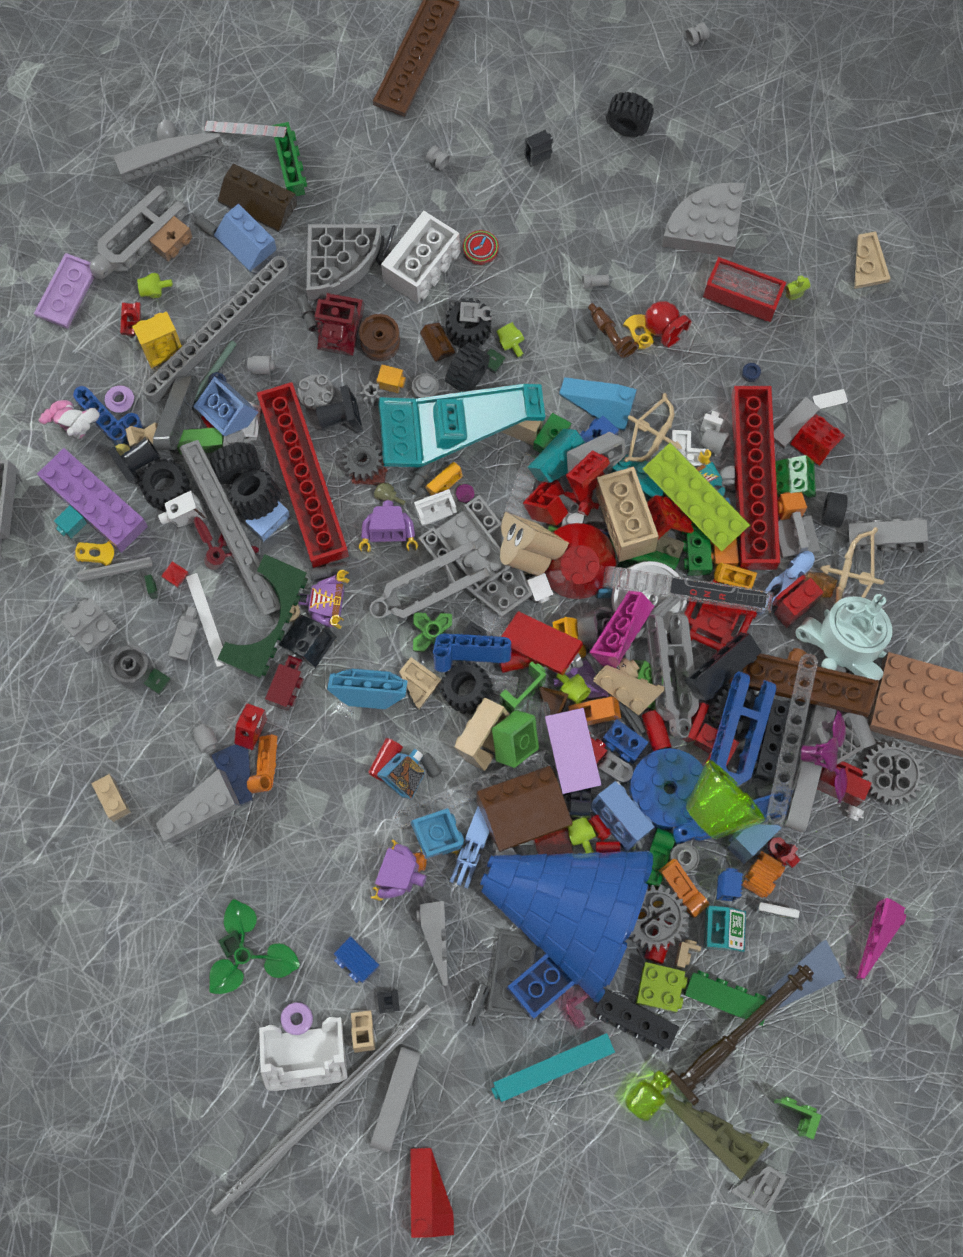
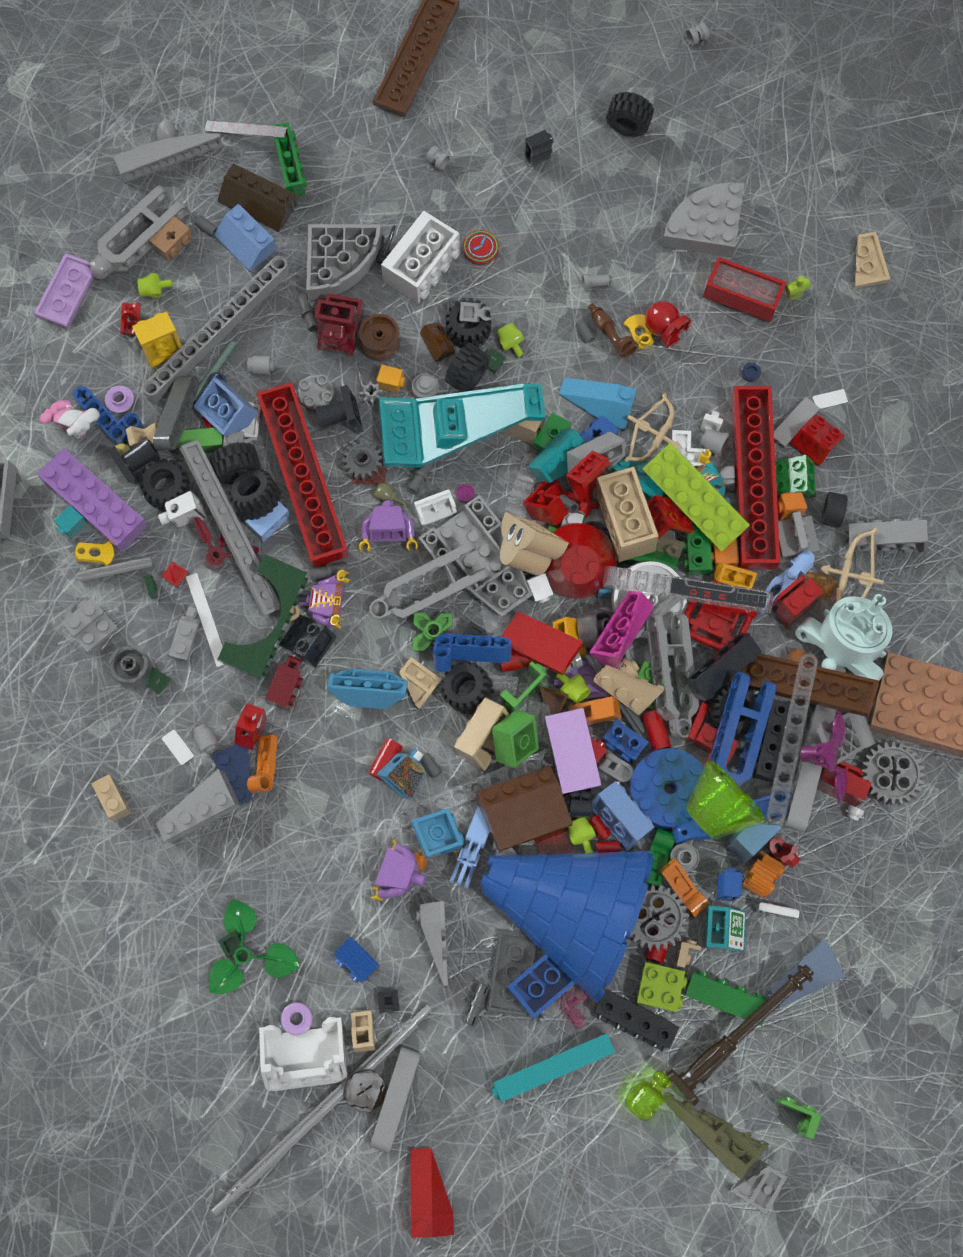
light orange brick [425,462,463,496] -> none
dark pink wedge [856,898,906,980] -> none
none -> white sticker [162,730,194,765]
none -> tile [344,1070,386,1112]

